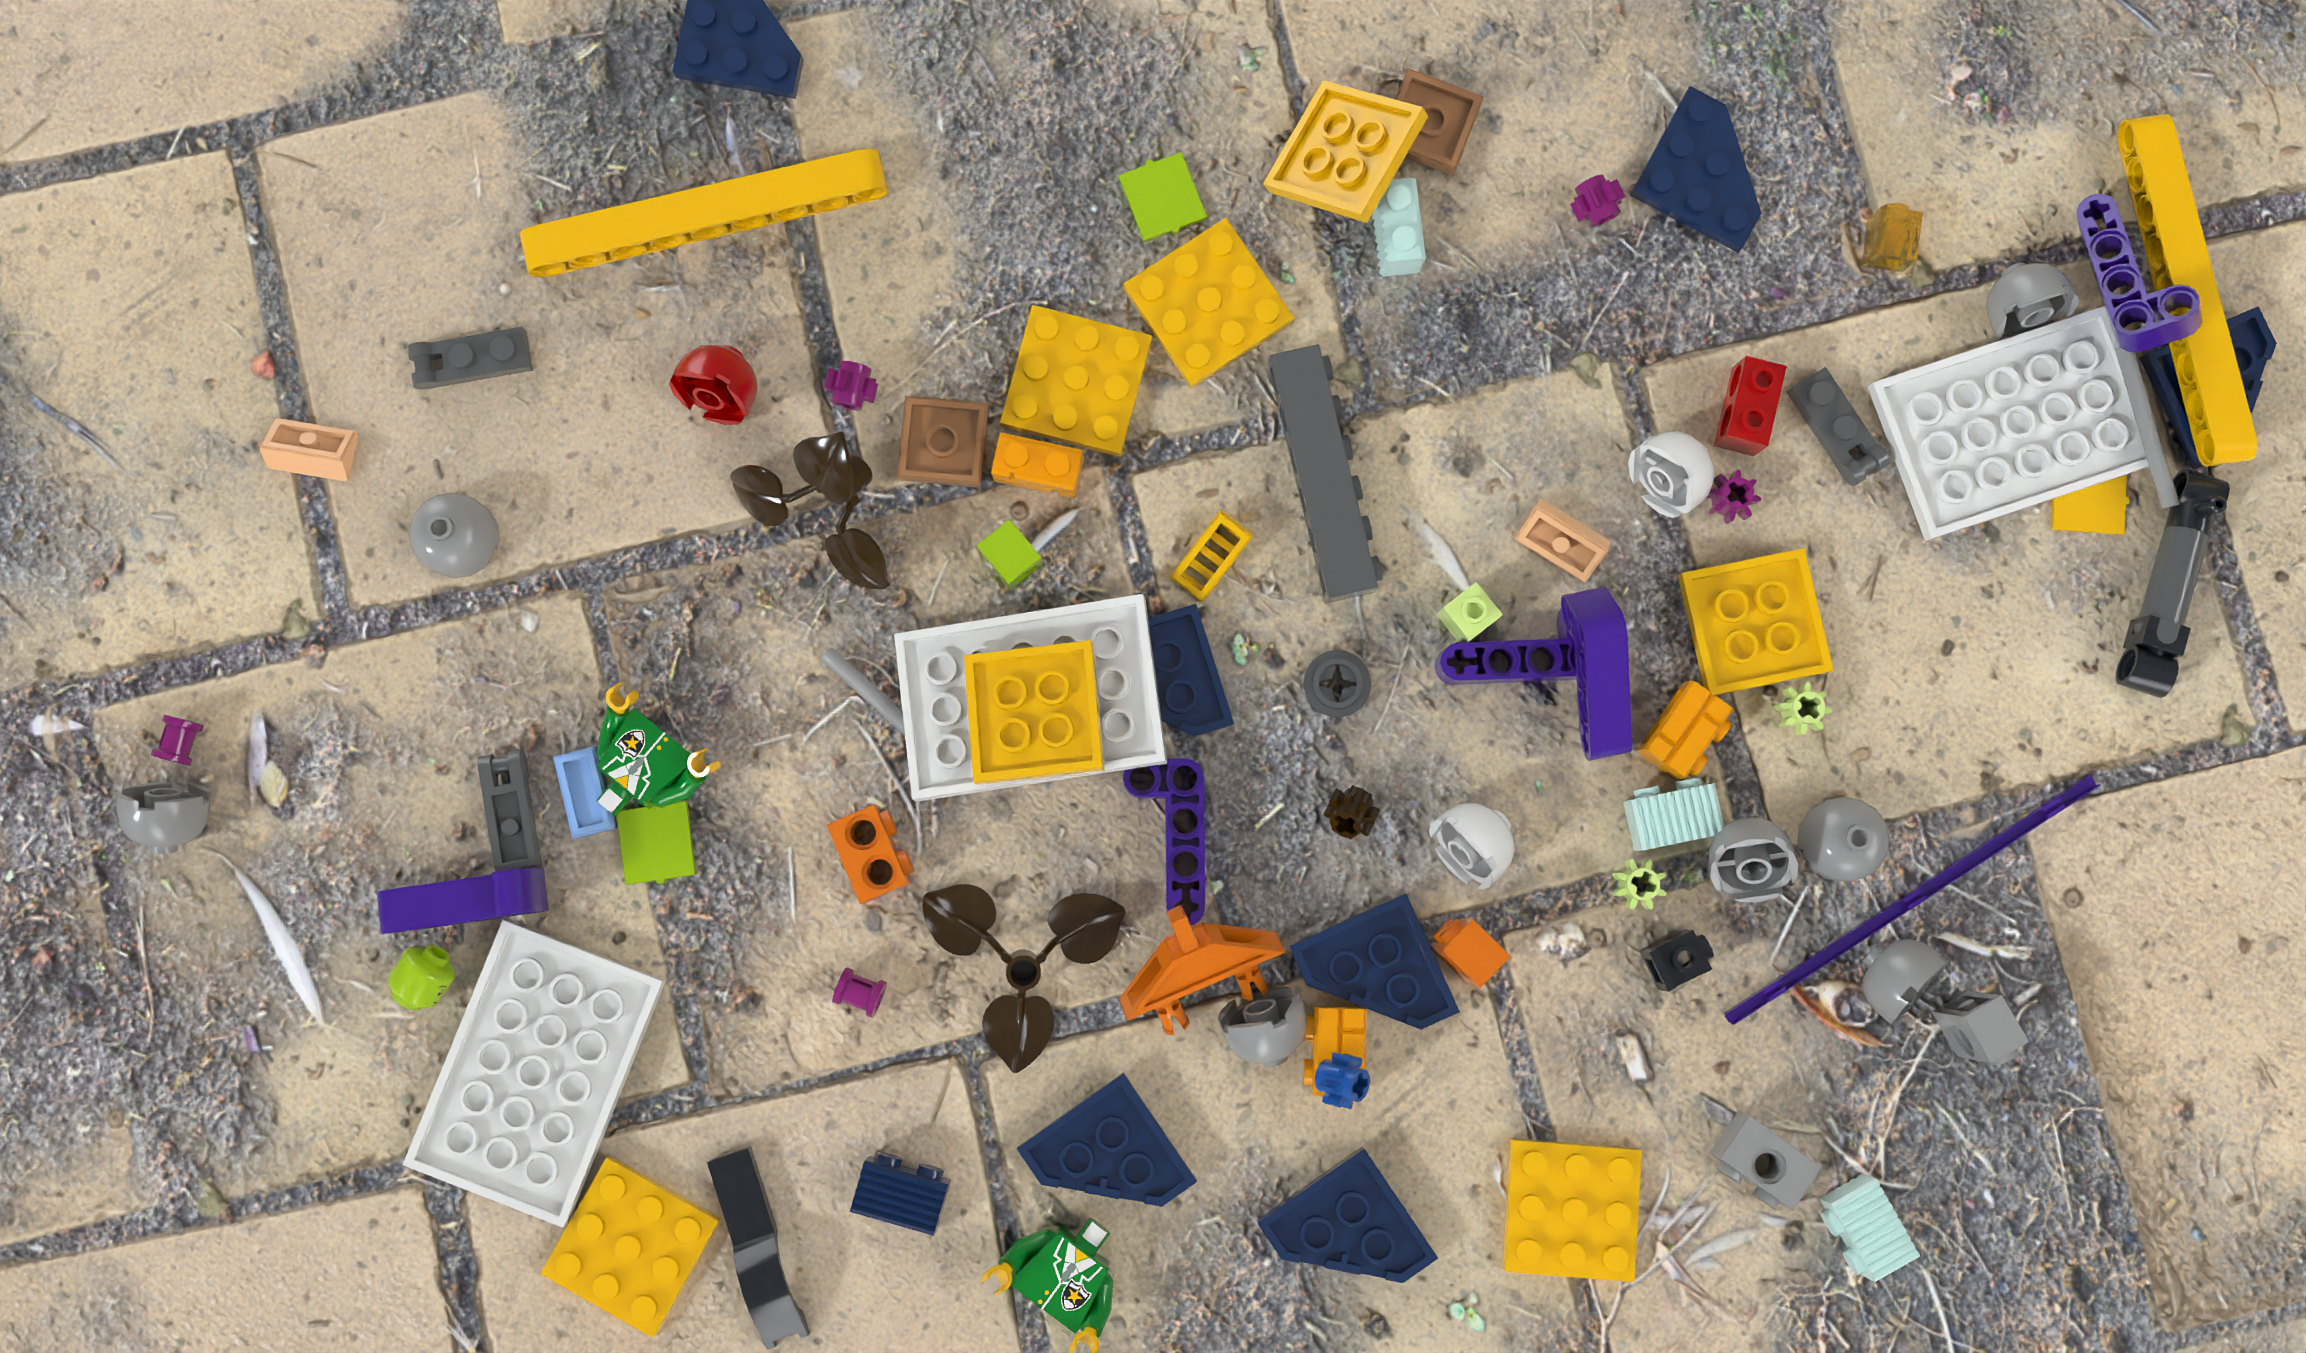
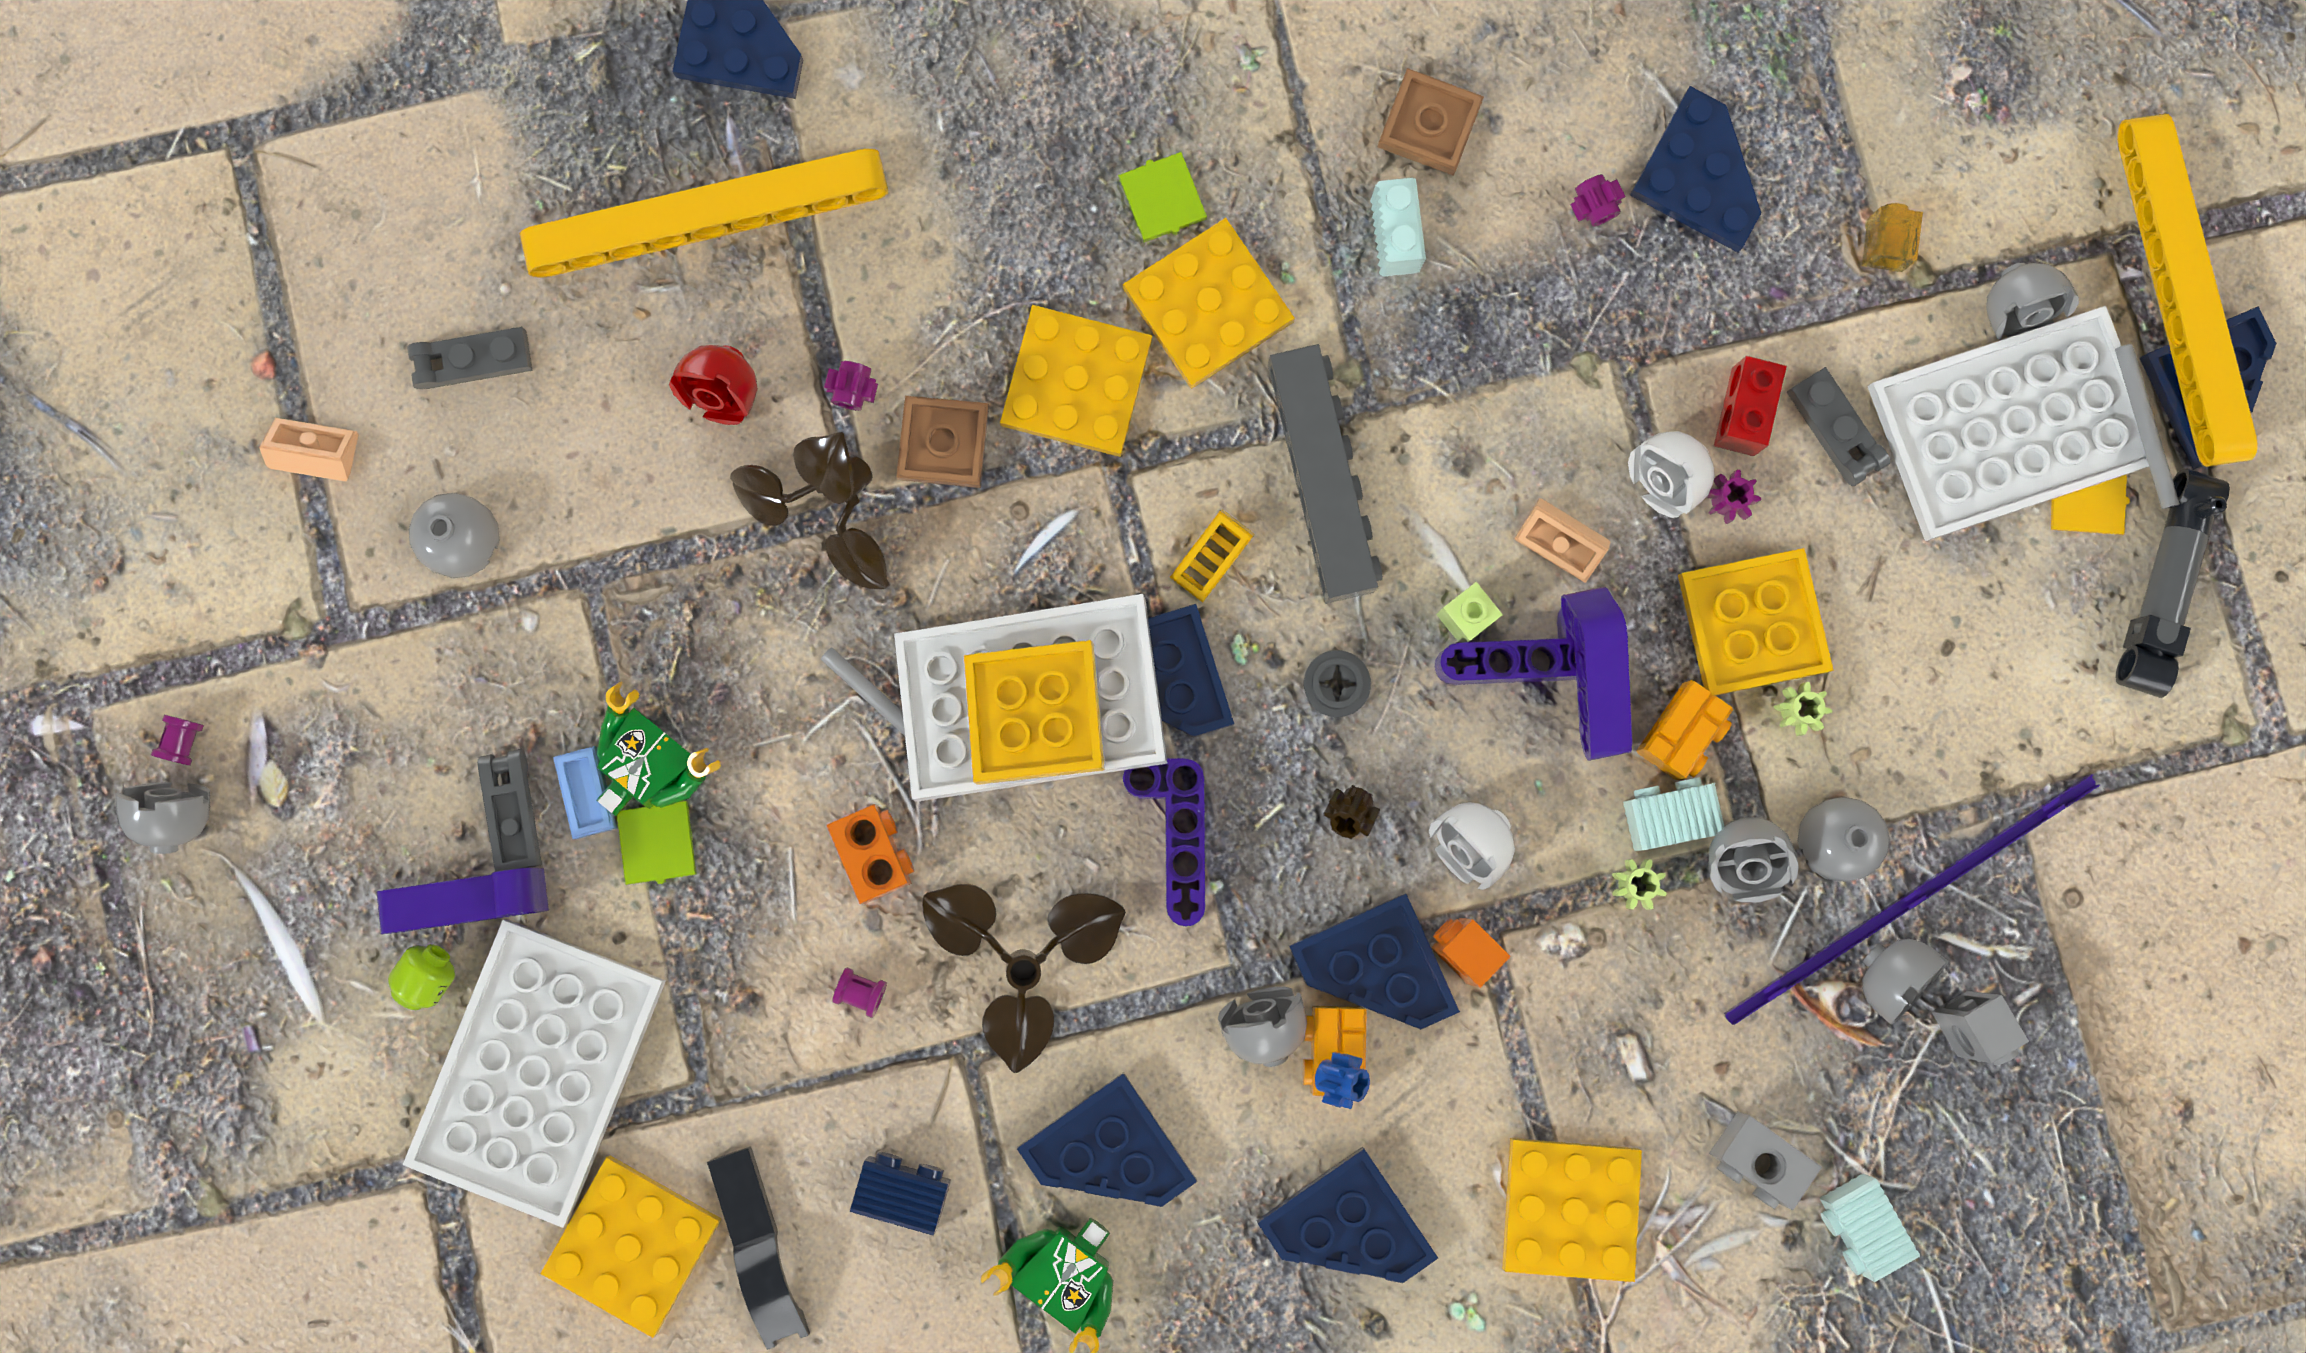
lime panel [977,520,1043,590] -> none
light orange brick [991,432,1084,499] -> none
orange connector [1119,905,1286,1035] -> none
yellow plate [1263,80,1428,223] -> none
black brick [1639,930,1714,992] -> none
dark purple beam [2076,194,2202,353] -> none

